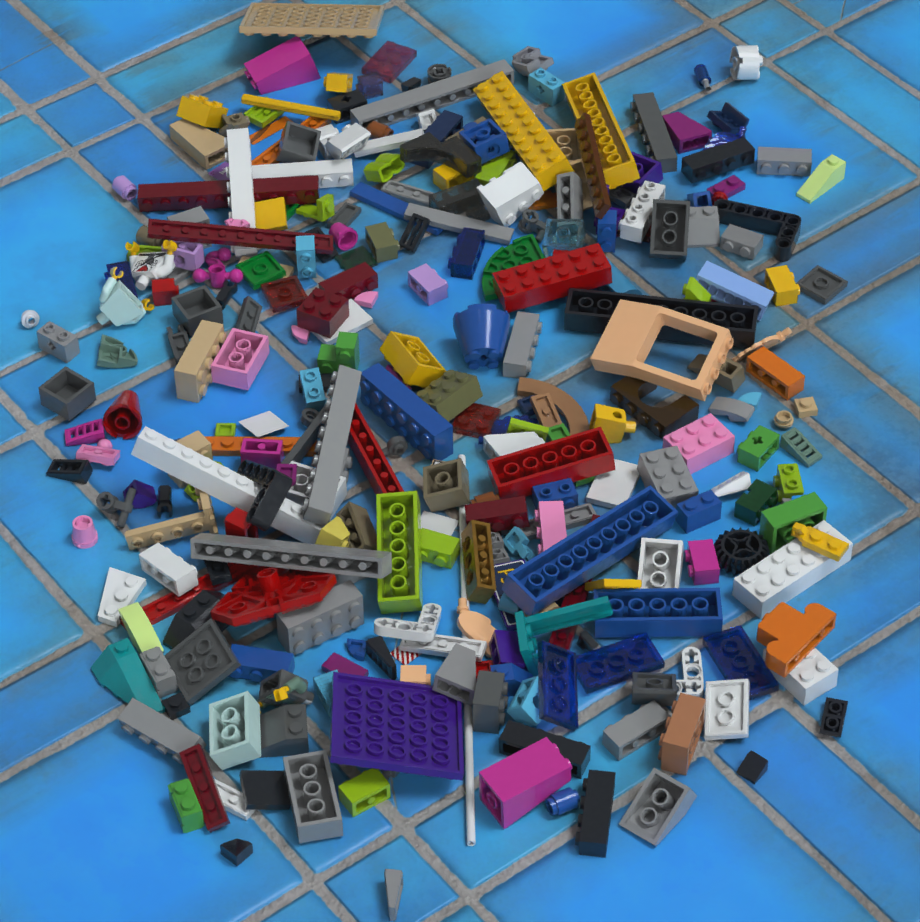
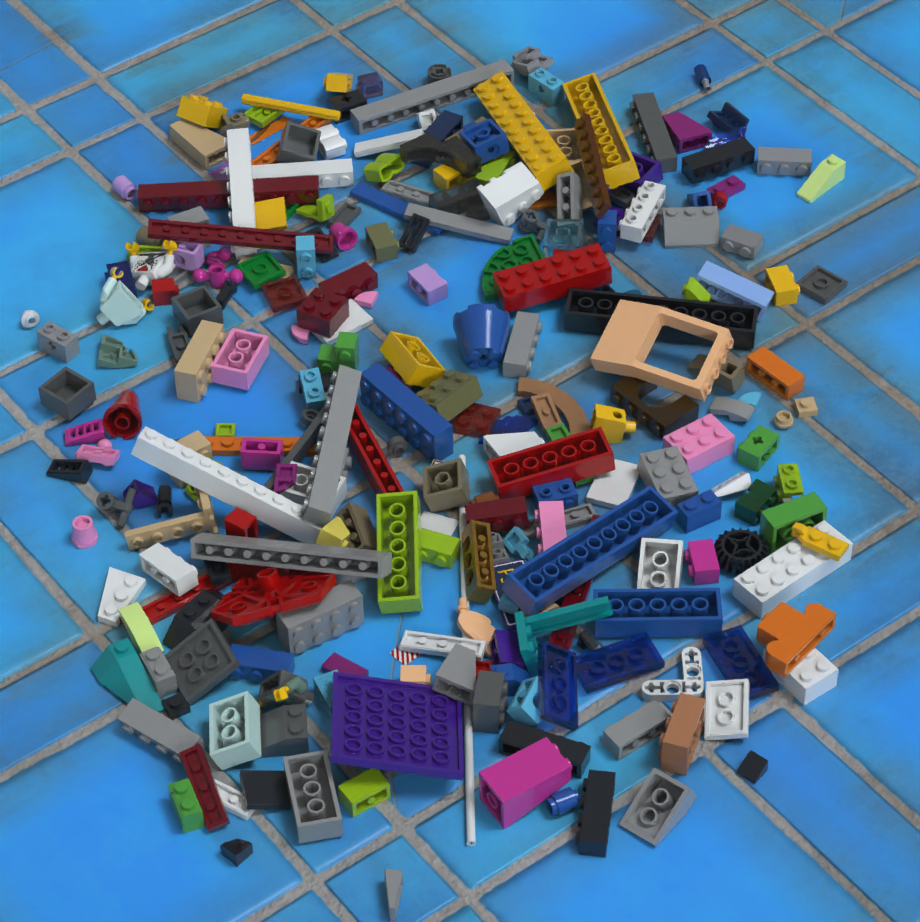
bright pink tile [224,218,250,228] -> none
dark grey plate [235,296,263,333] -> none
black beam [237,459,292,531] -> none
white sticker [238,411,289,437] -> none
tan plate [239,2,384,38] -> none
dark pink slope [244,36,321,95] -> none
white slope [325,123,371,160] -> none
clear green piece [335,245,378,271] -> none
blue tile [347,638,366,661] -> none
clear pink plate [362,41,417,83] -> none
black slope [366,636,397,680] -> none
dark orange brick [367,121,394,139] -> none
white beam [374,603,442,642] -> none
black slope [401,77,421,92] -> none
clear blue brick [448,227,485,280] -> none
lime plate [506,417,549,441] -> none
yellow tile [585,579,642,591] -> none
dark grey slope [632,672,677,706] -> none
dark grey brick [649,199,690,260] -> none
black beam [714,199,801,262] -> none
white brick [730,45,763,80] -> none
light nougat animal [732,327,792,362] -> none
sand green slope [780,427,822,467] -> none
black slope [819,697,848,738] -> none

